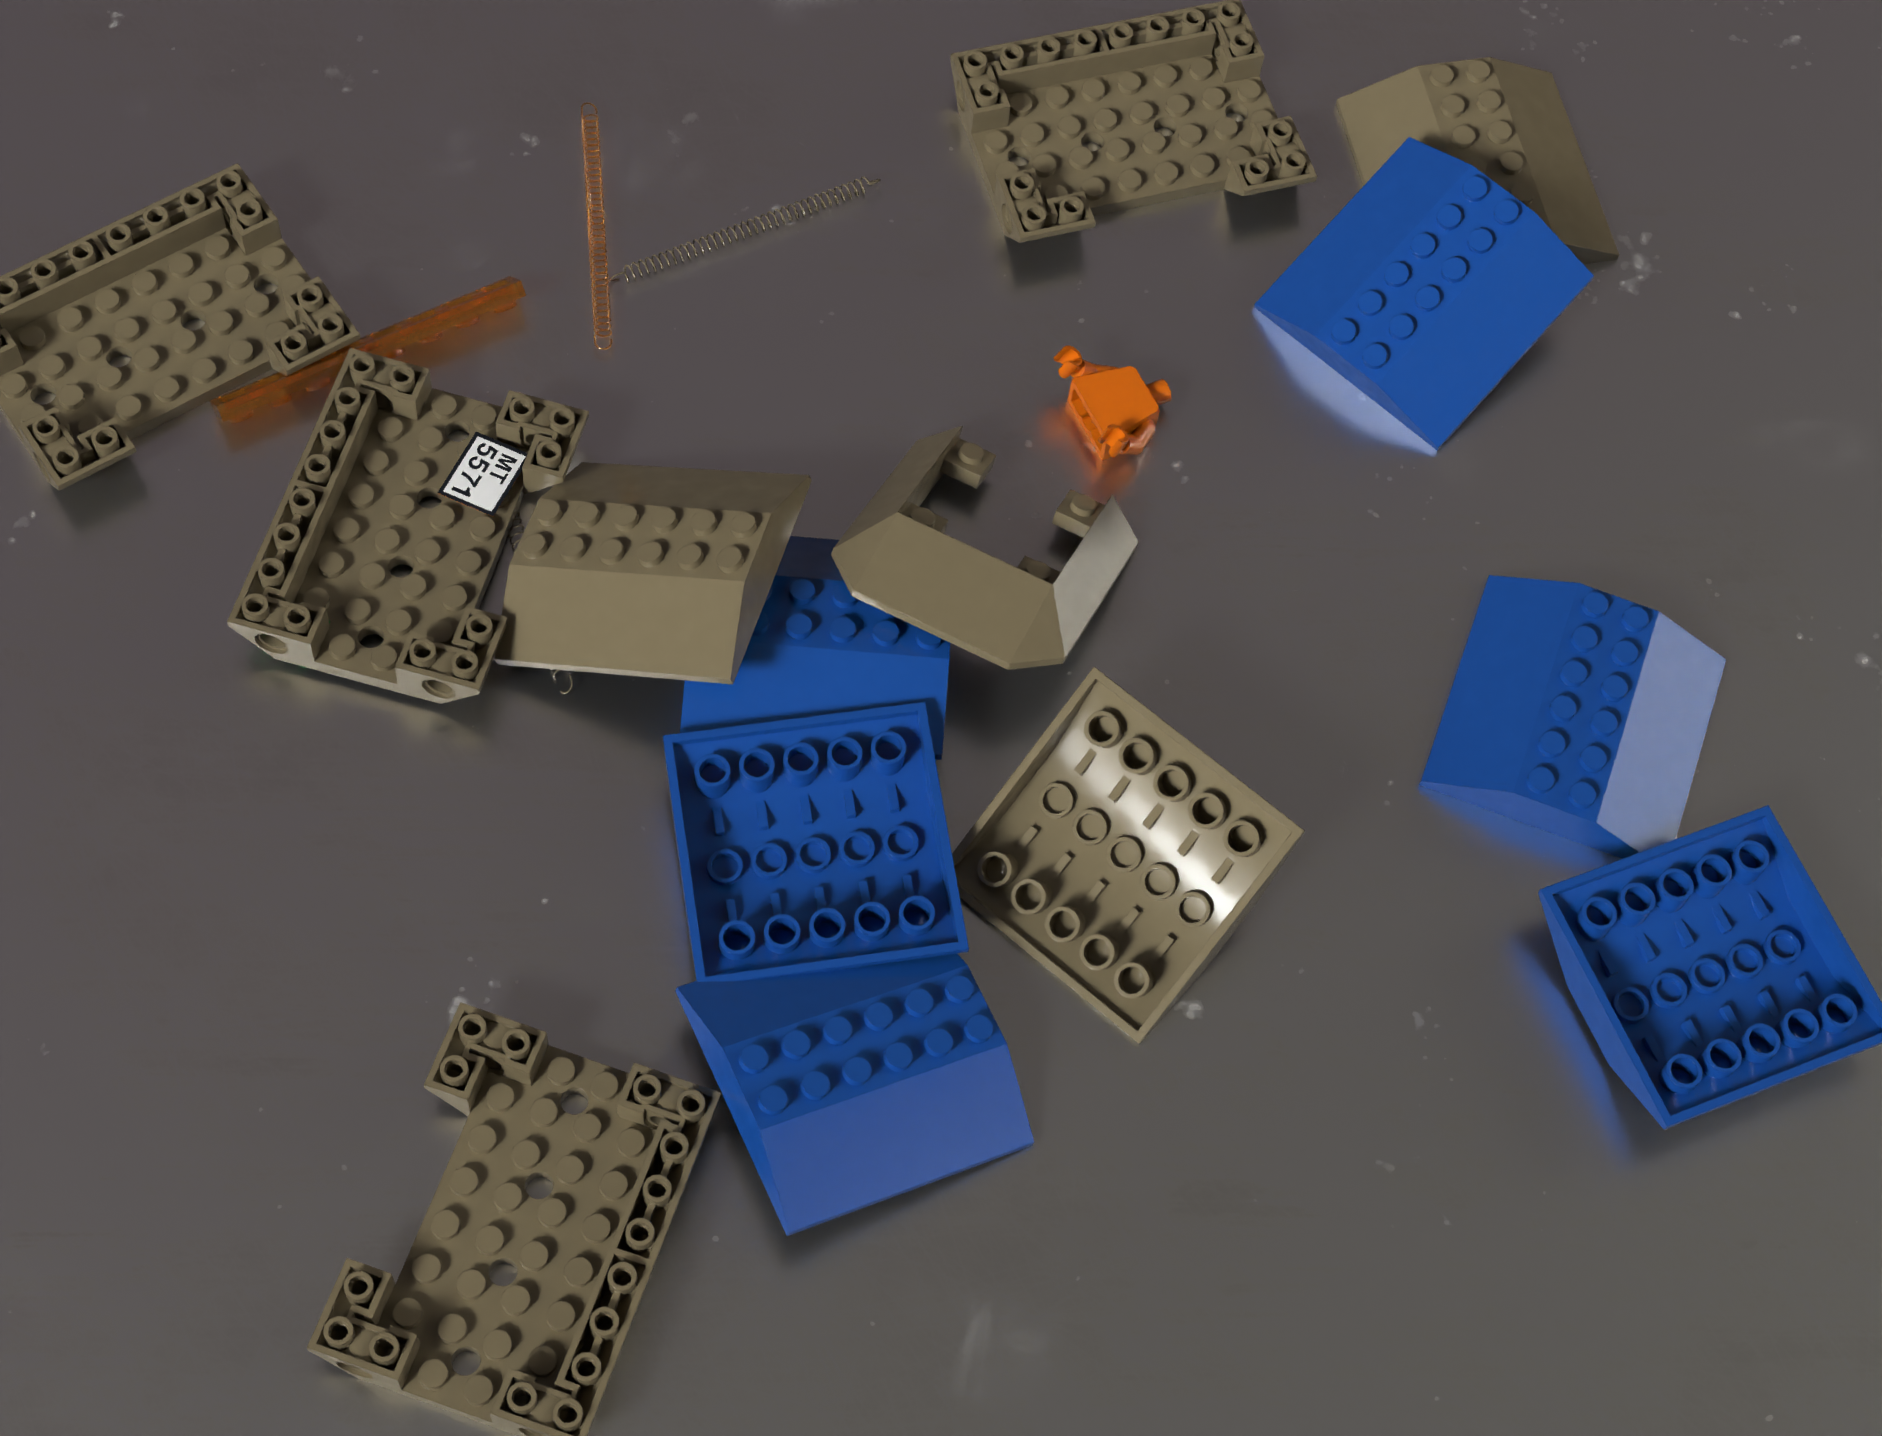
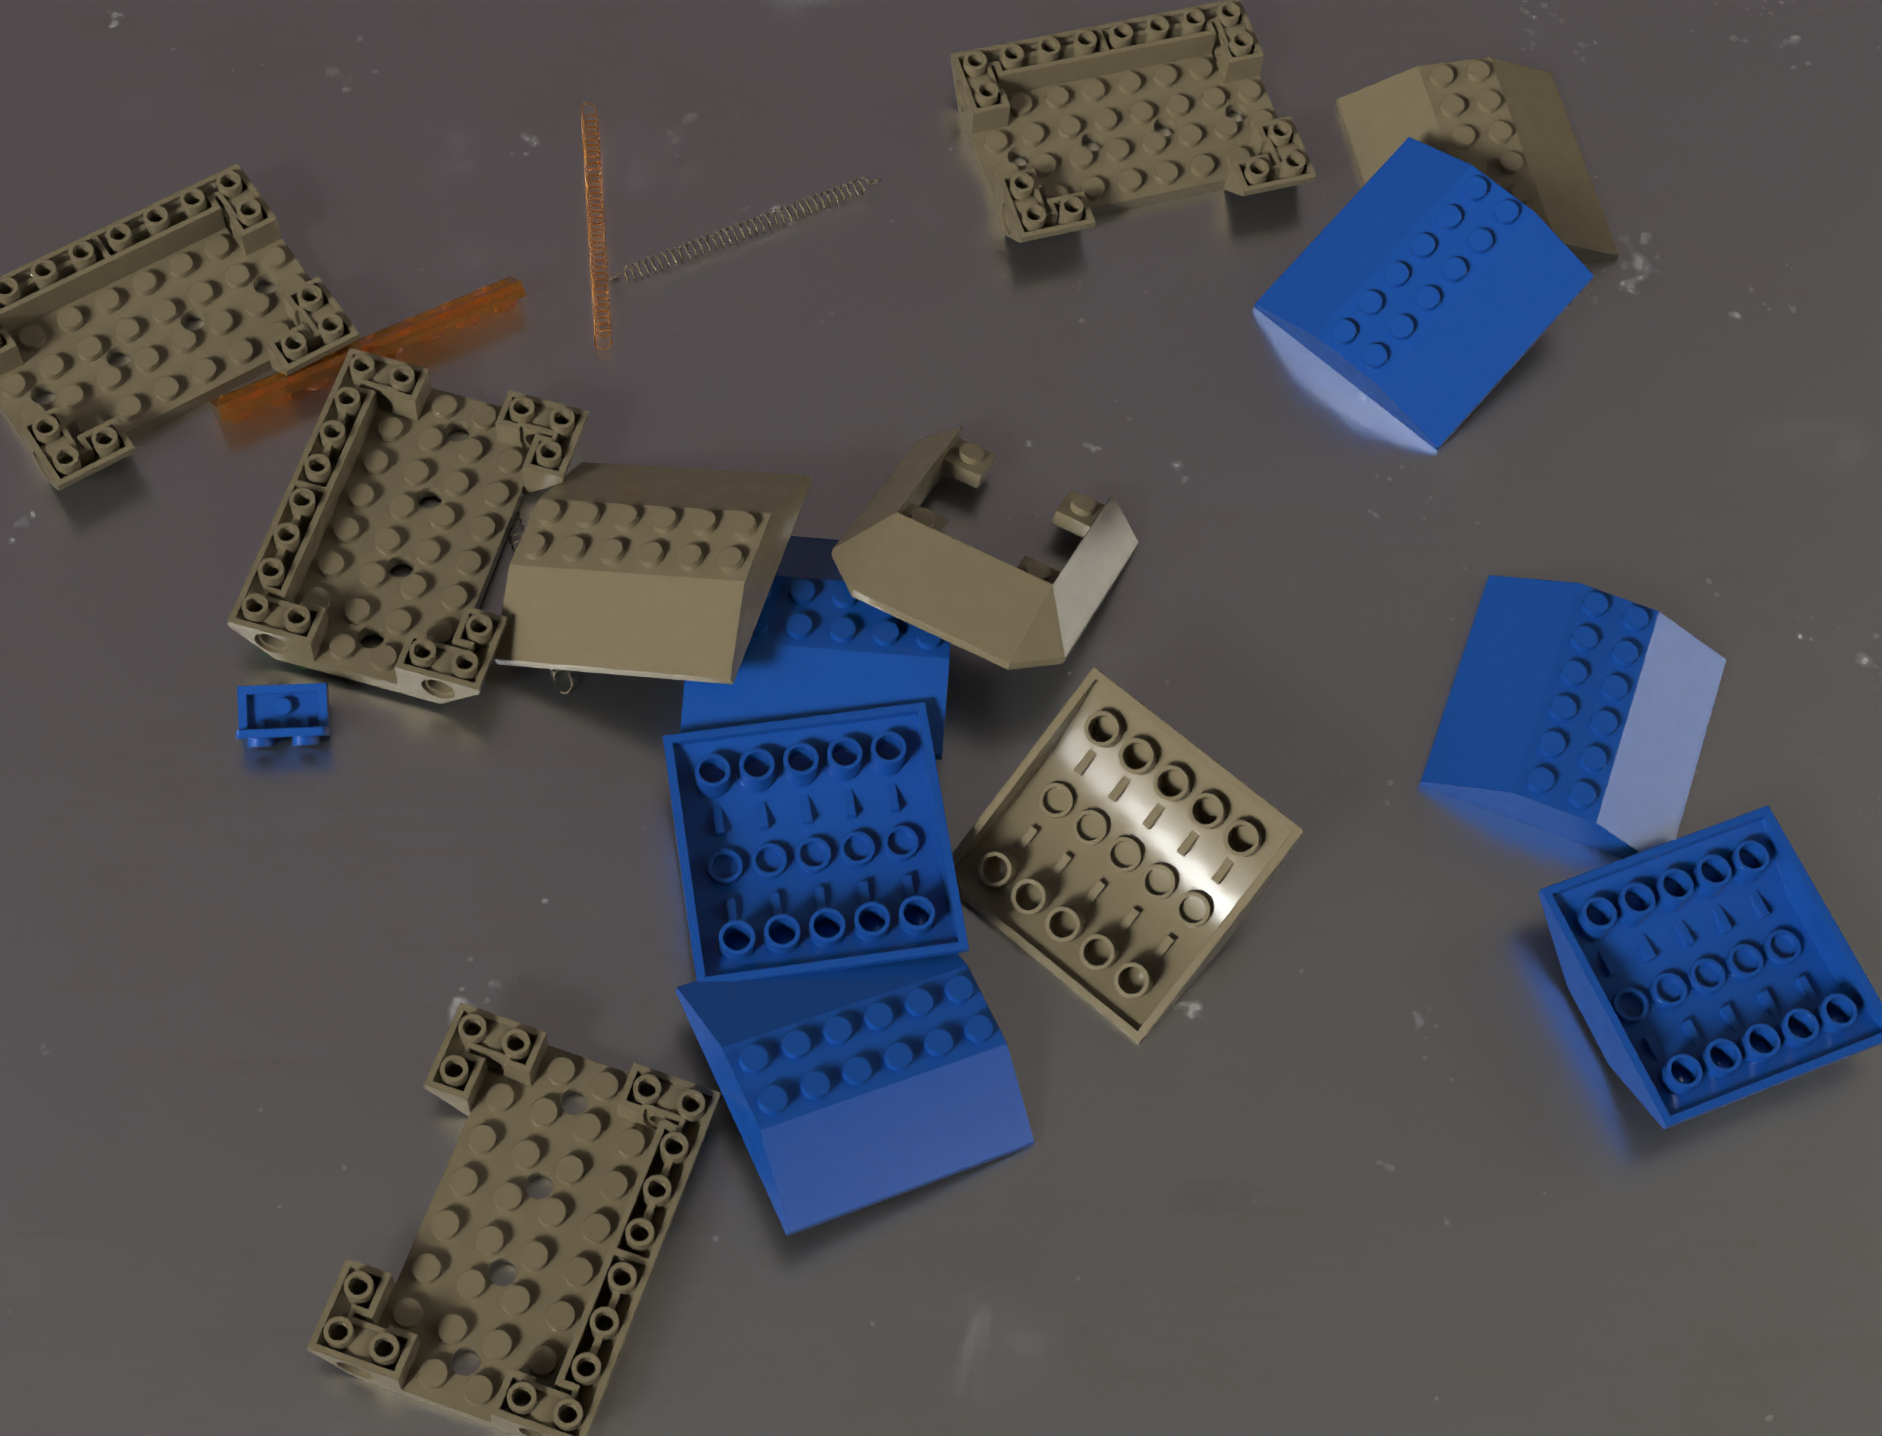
white sticker [438,432,528,517] -> none
orange torso [1053,345,1172,461] -> none
none -> blue bracket [235,683,330,747]

